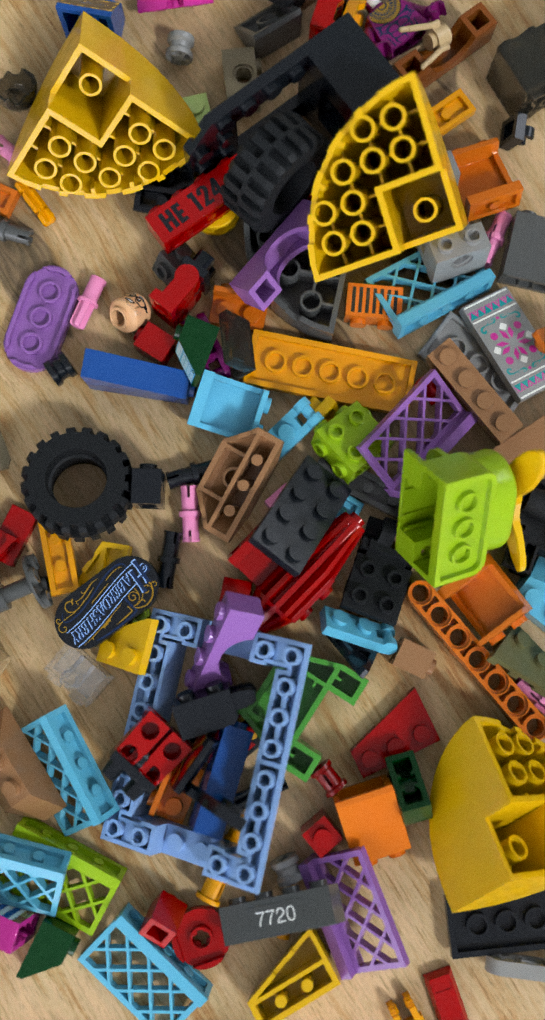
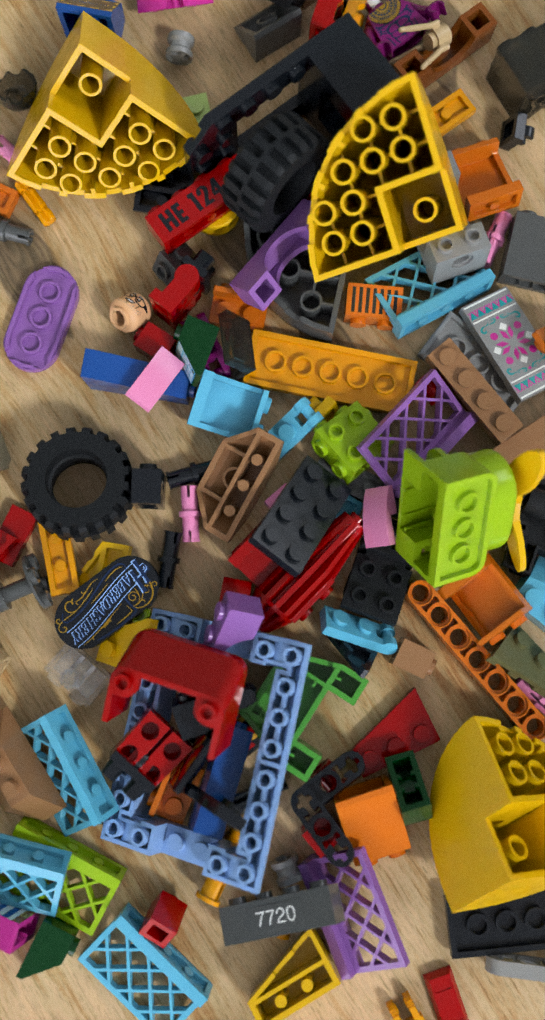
black wheel [43,351,78,386] -> none
bright pink axle [70,275,107,330] -> none
red plate [172,905,229,970] -> none
dark tan brick [221,46,262,113] -> none
none -> red windscreen [101,628,247,761]
none -> bright pink slope [125,346,185,412]
none -> black beam [291,751,365,868]
none -> bright pink slope [363,485,397,548]

